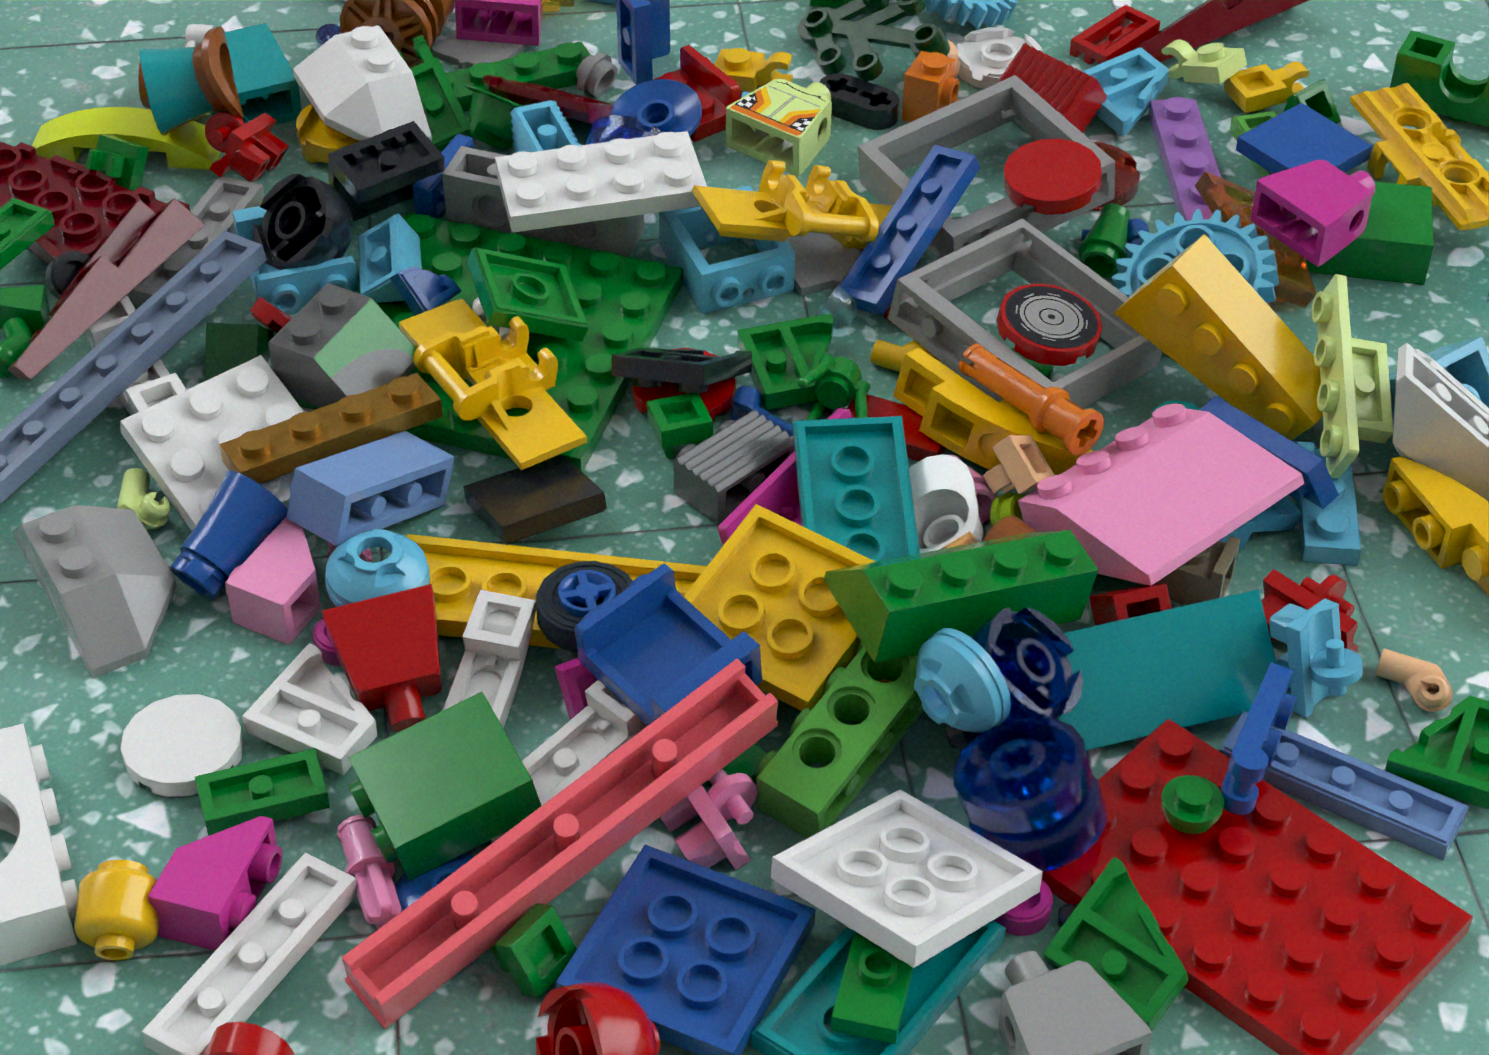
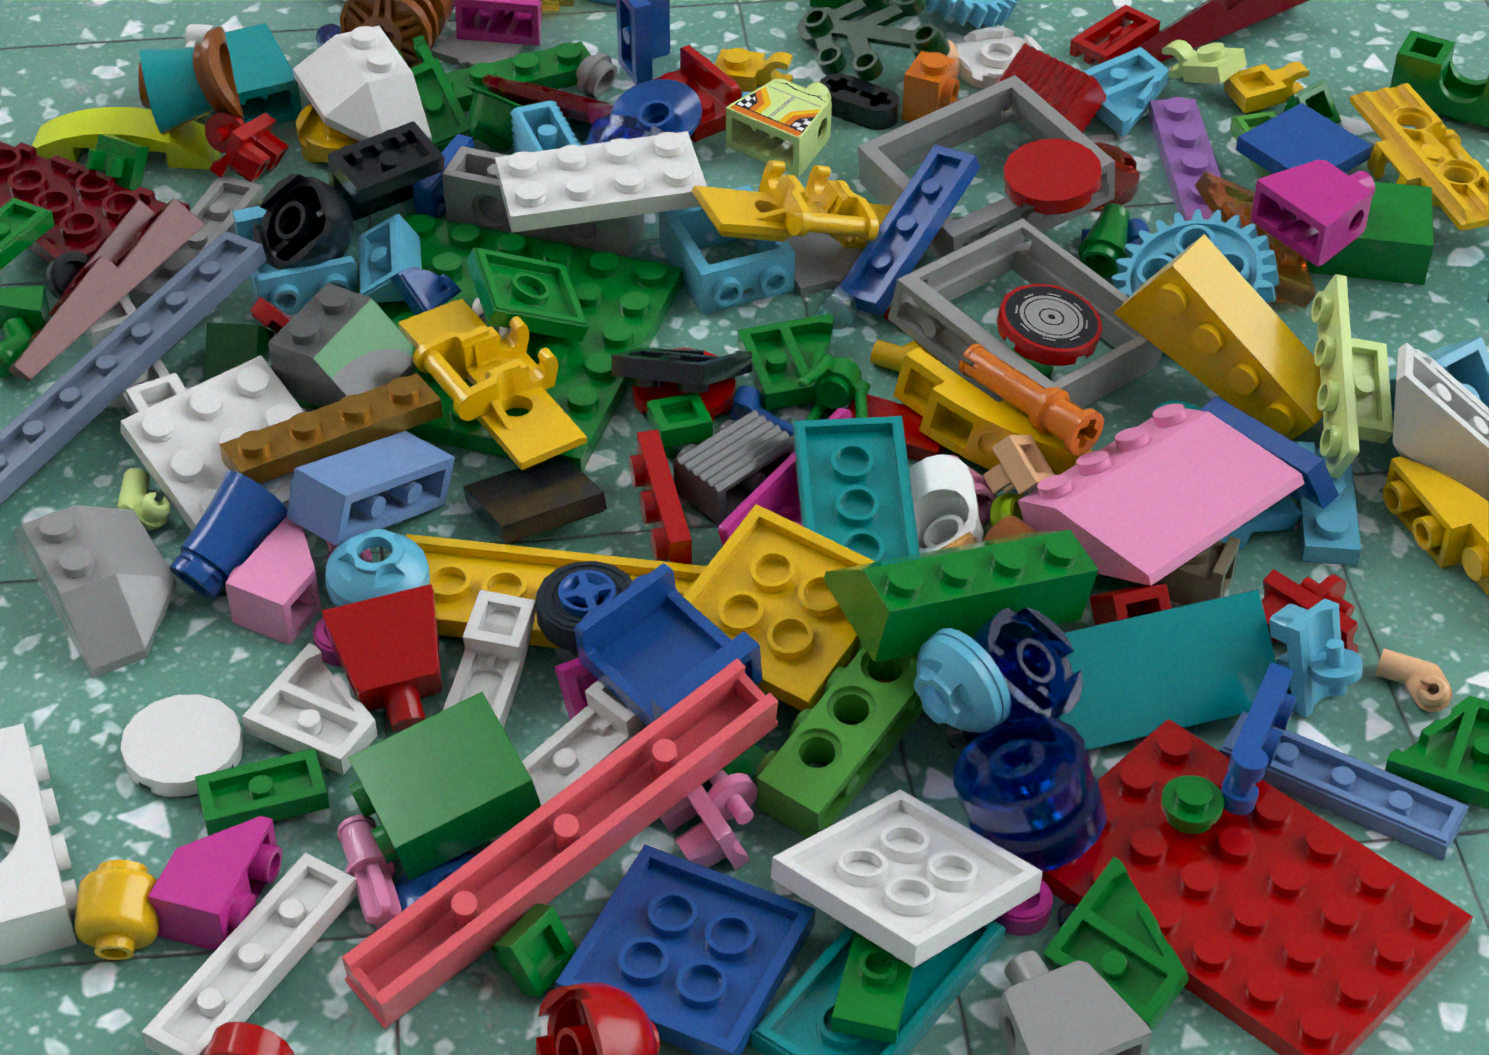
none -> red plate [629,429,692,565]

